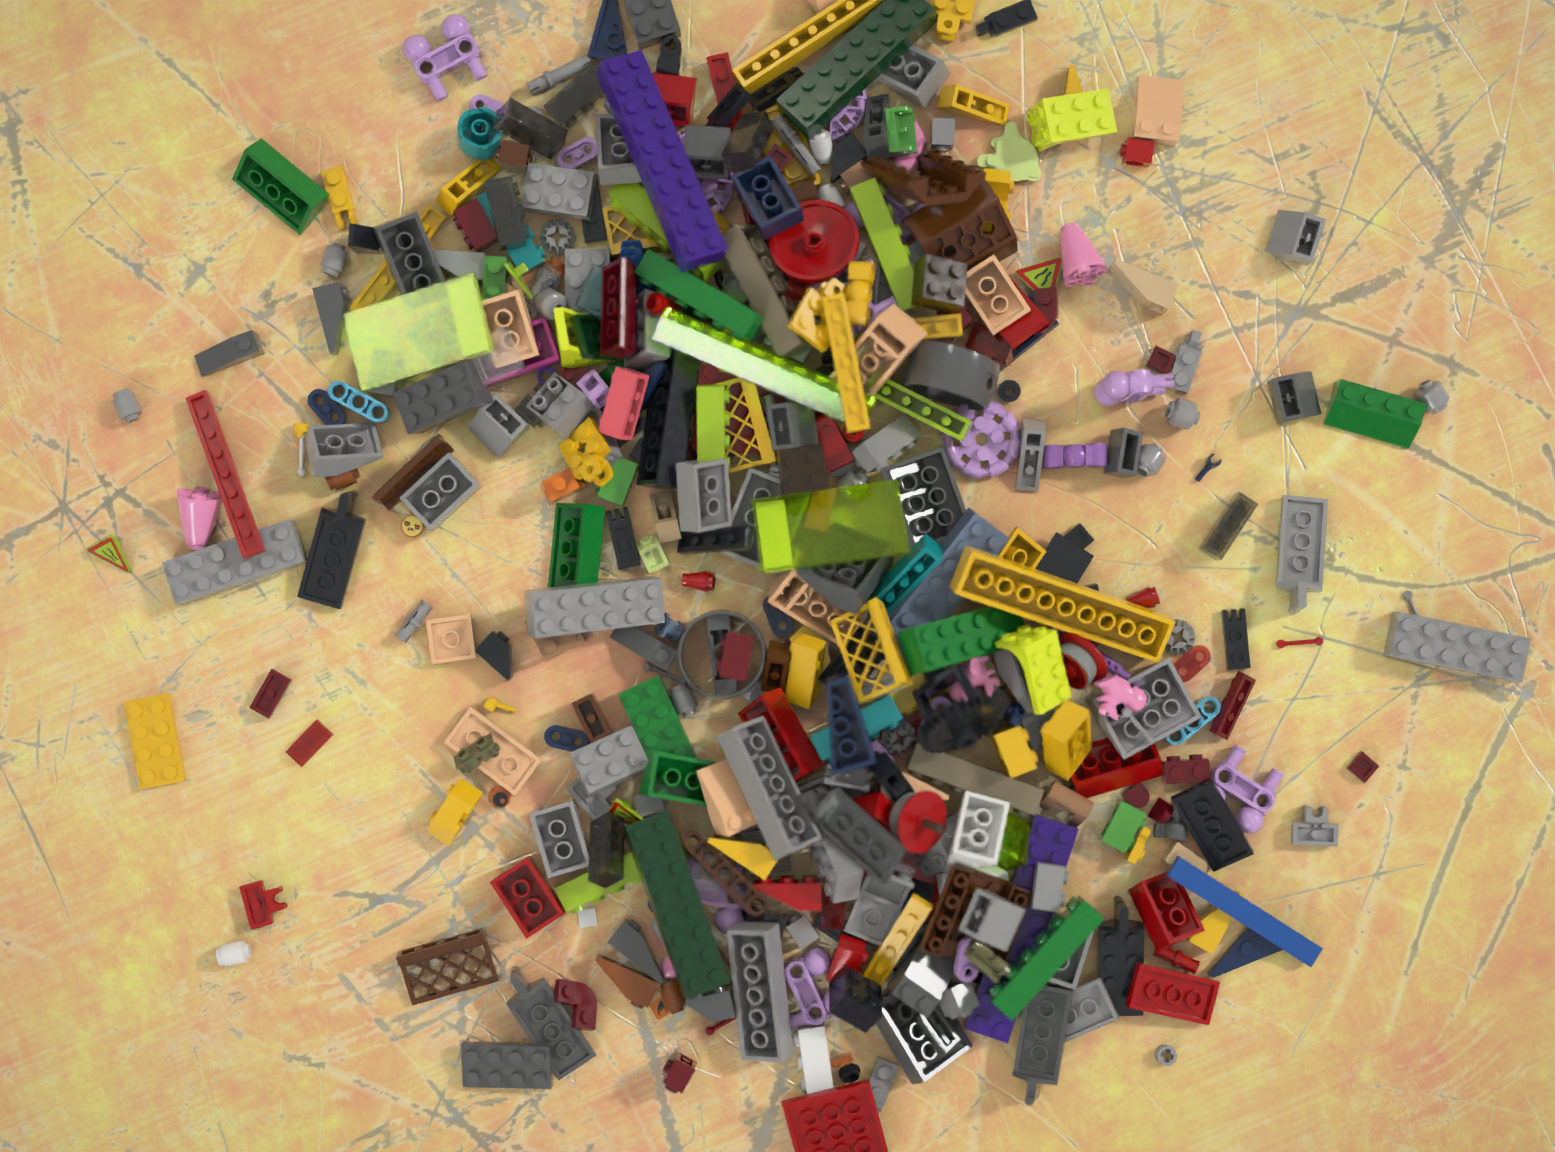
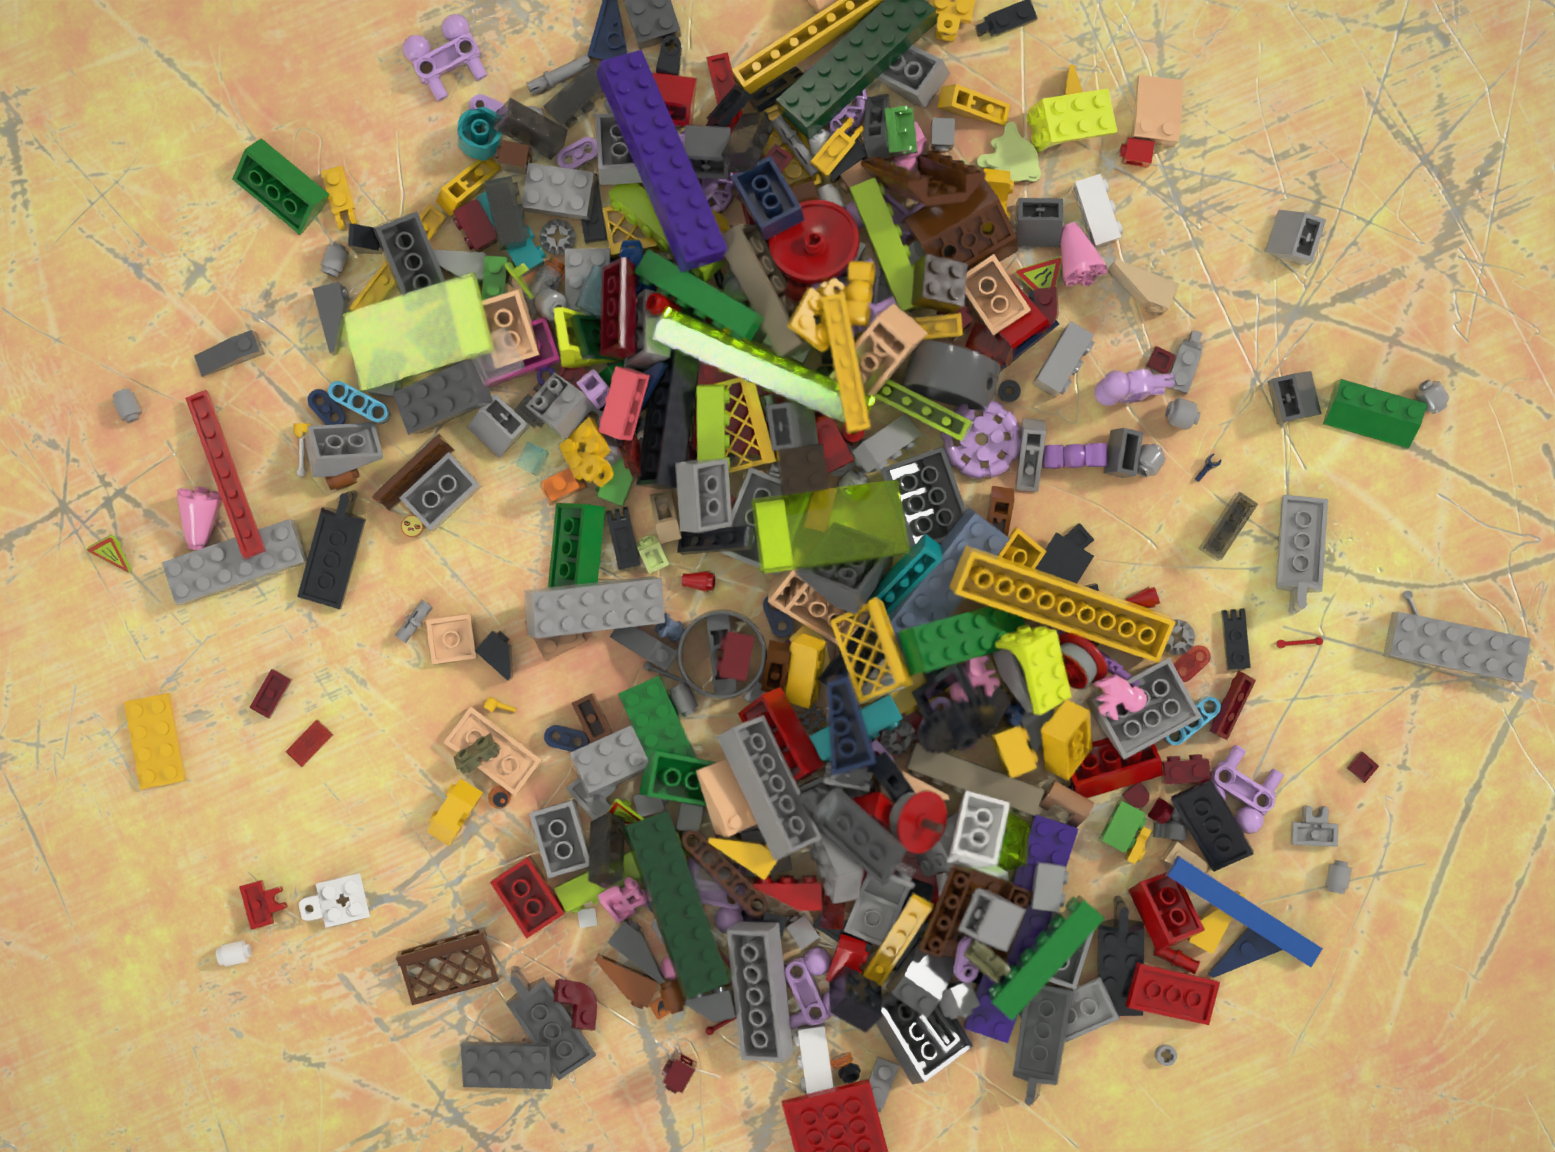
light grey hinge [1121,707,1154,743] -> none
none -> white plate [299,873,370,928]
none -> clear light blue panel [516,441,549,476]
none -> bright pink plate [598,877,648,923]
none -> clear red plate [623,432,641,477]
none -> light grey brick [676,802,704,835]
none -> black gear [798,704,826,731]
none -> yellow hinge [810,117,864,178]
none -> dark orange slope [986,486,1015,537]
none -> dark grey slope [1015,198,1063,248]
none -> light grey brick [1033,321,1095,397]
none -> white brick [1073,174,1123,248]
none -> light grey brick [1326,860,1352,894]

